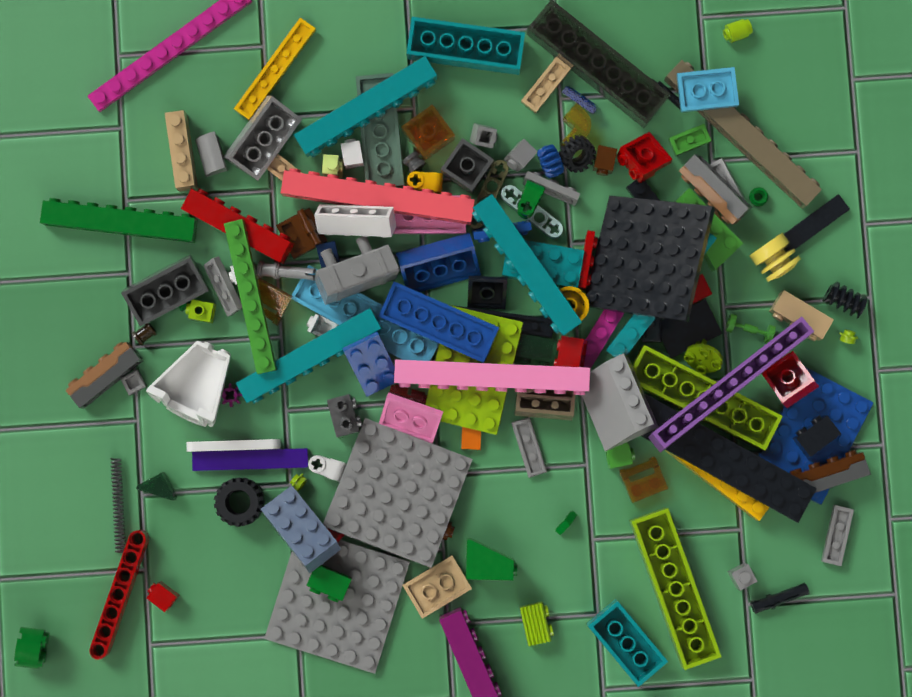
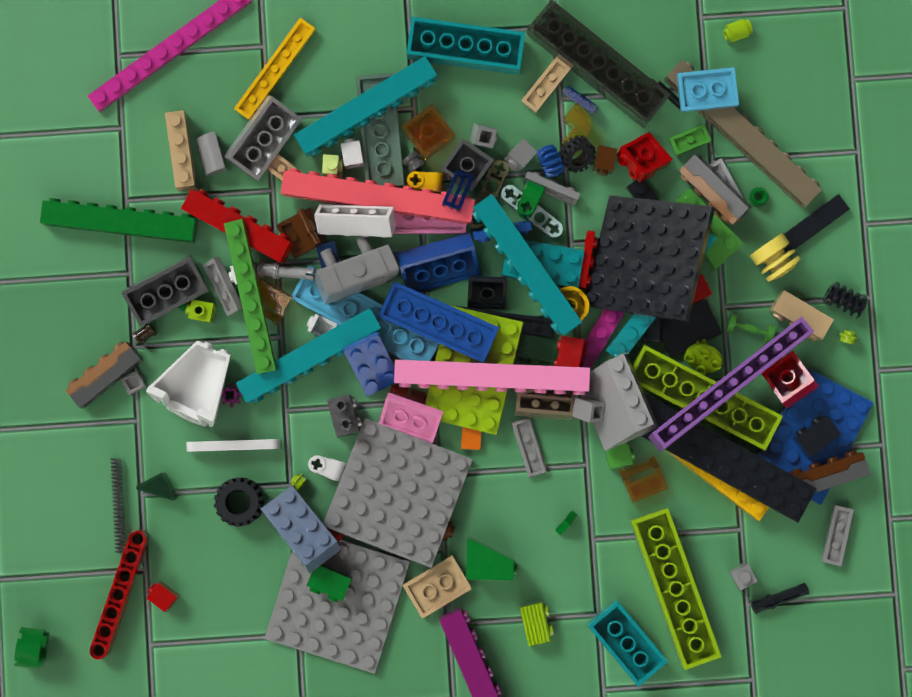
dark purple tile [192,448,308,471] -> none
none -> clear blue tile [442,169,474,212]
none -> light grey brick [572,397,605,423]

